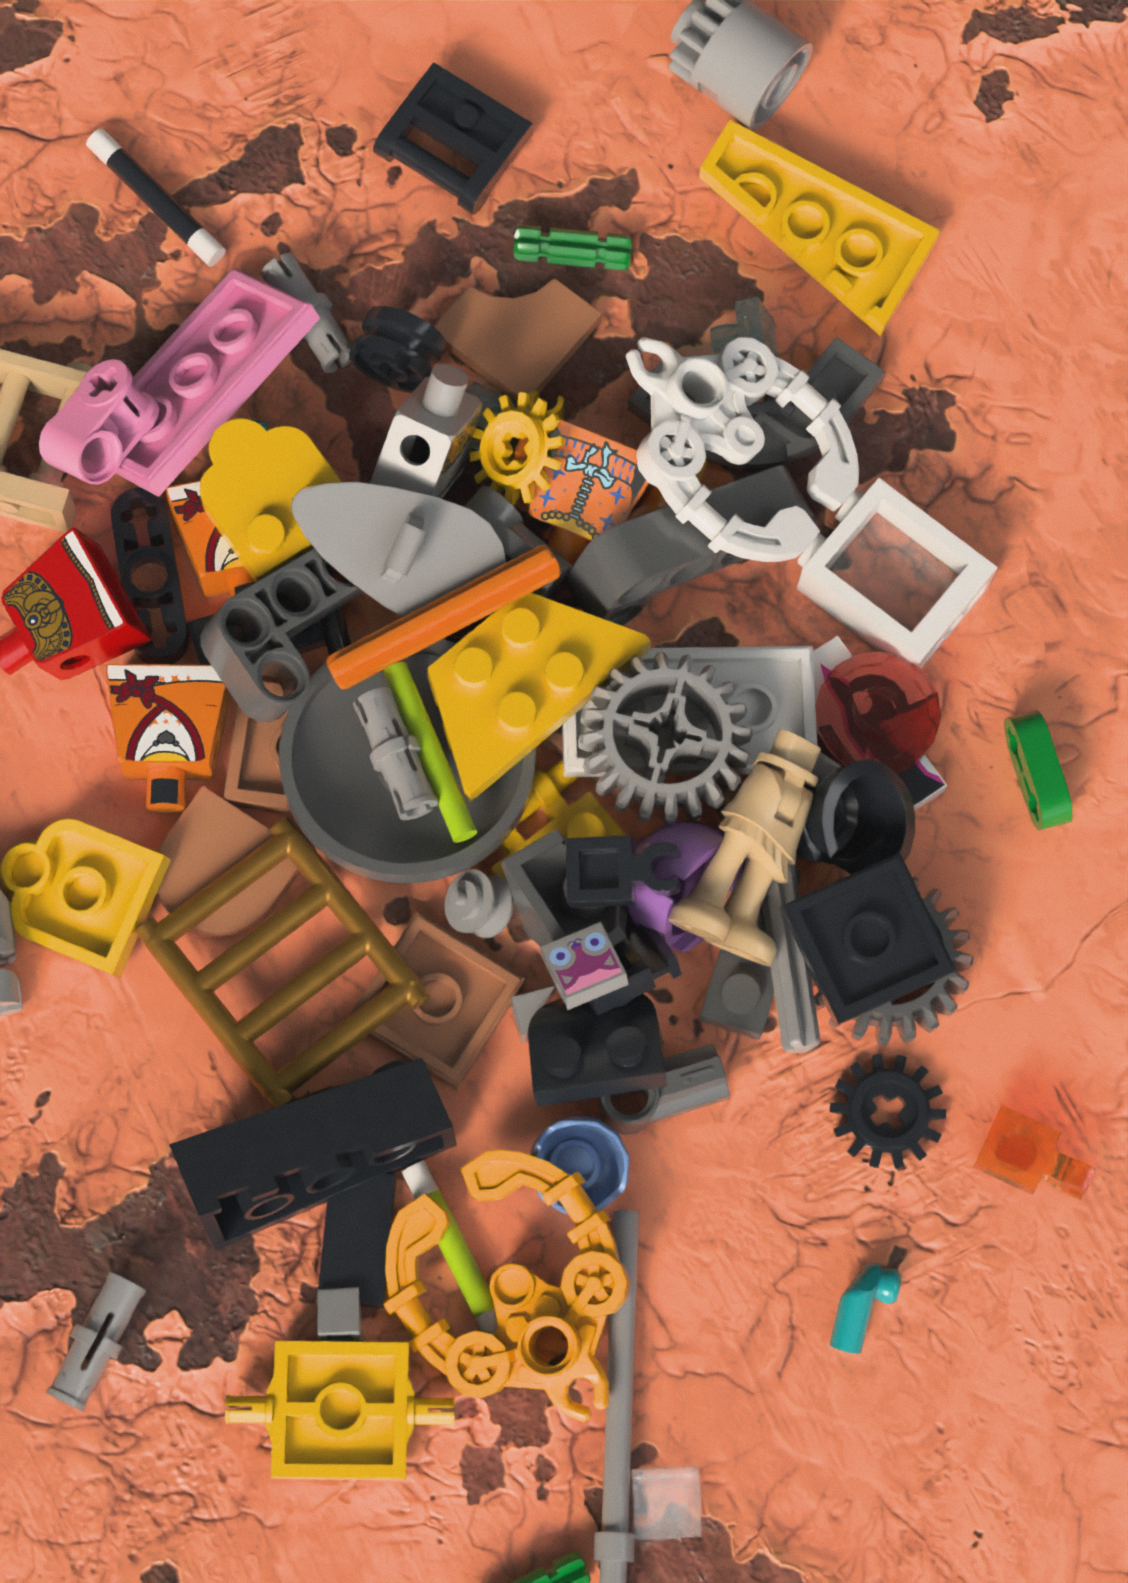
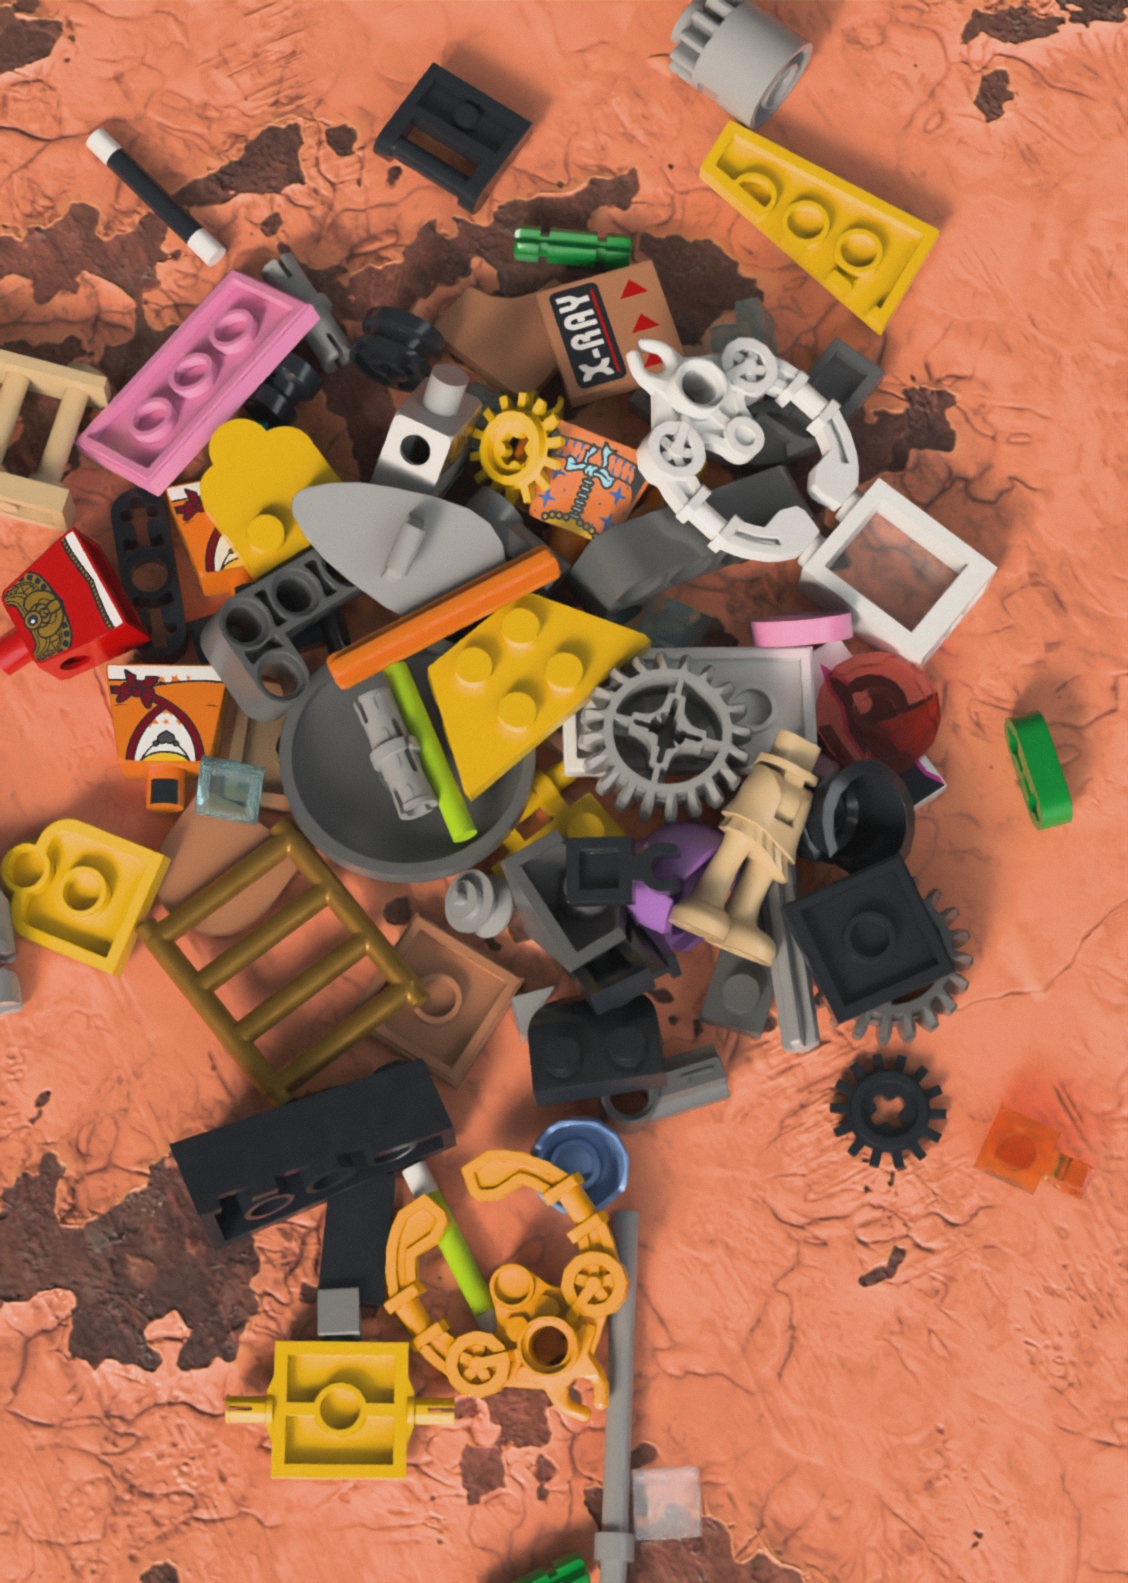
bright pink piece [39,359,159,485] -> none
light grey pin [46,1272,146,1412] -> none
tile [540,922,628,1010] -> none
teal arm [829,1263,902,1354] -> none
none -> clear light blue slope [194,755,266,826]
none -> black wheel [242,351,323,429]
none -> tile [535,259,686,408]
none -> clear light blue tile [635,592,712,648]
none -> bright pink piece [751,610,853,647]

